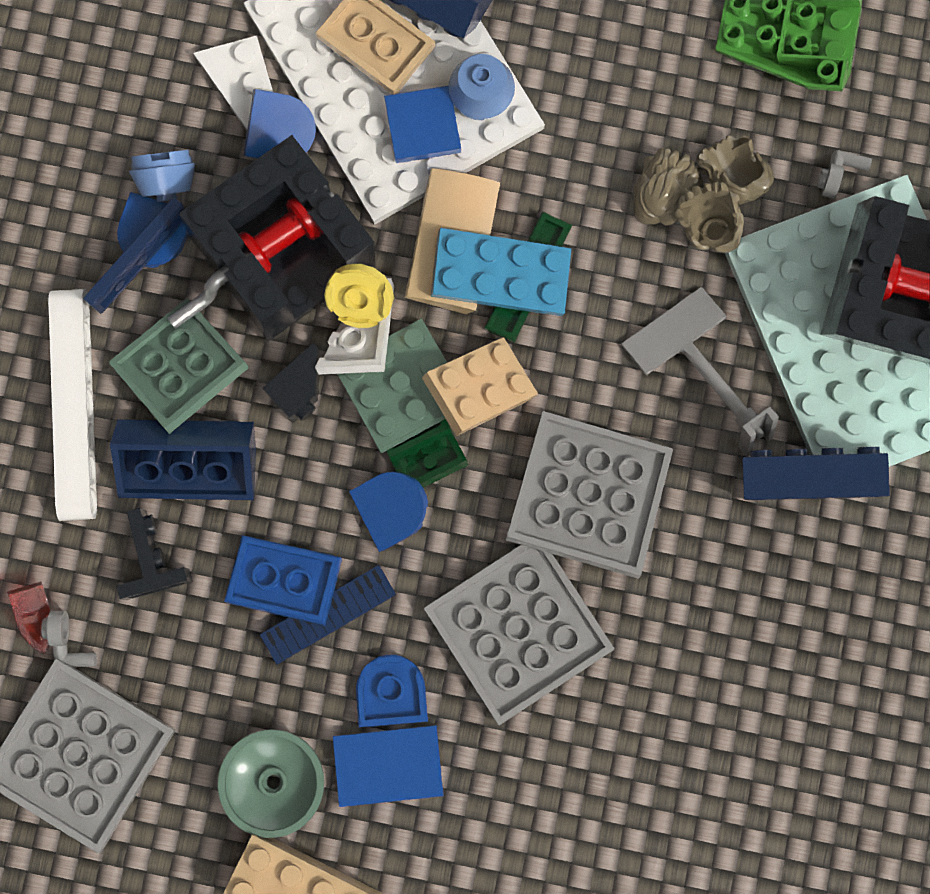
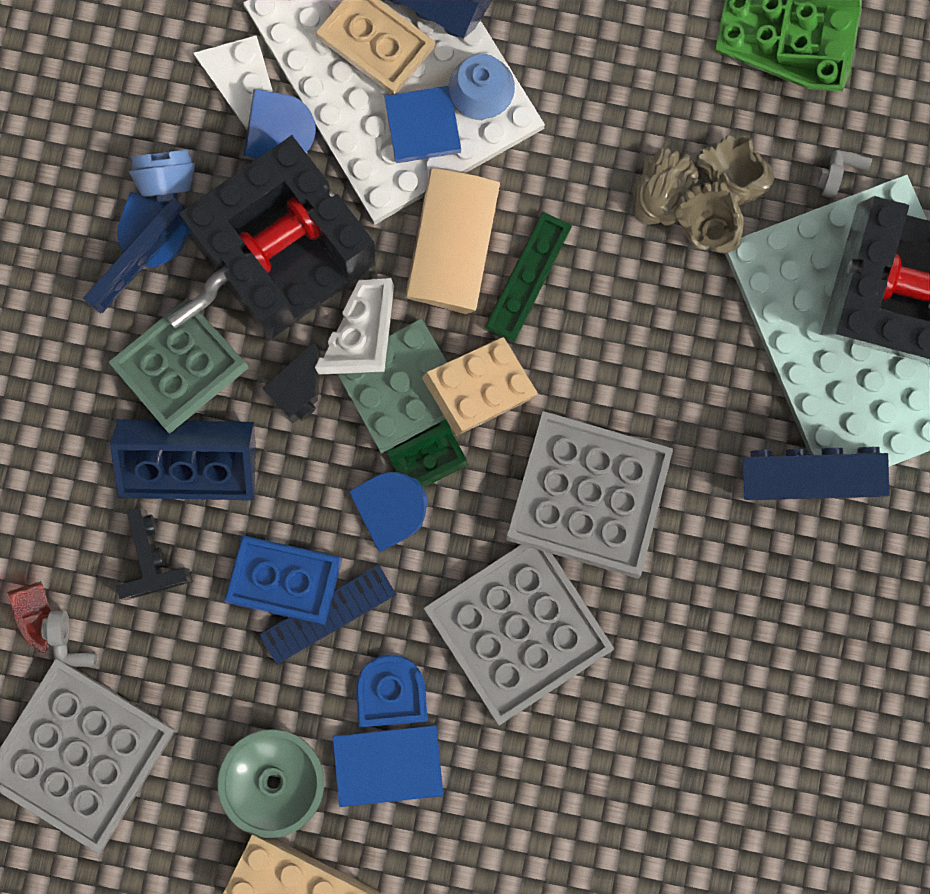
white beam [48,289,97,521] -> none
light yellow tile [324,264,394,328] -> none
dark azure plate [431,228,571,316] -> none
light grey piece [622,287,779,457] -> none

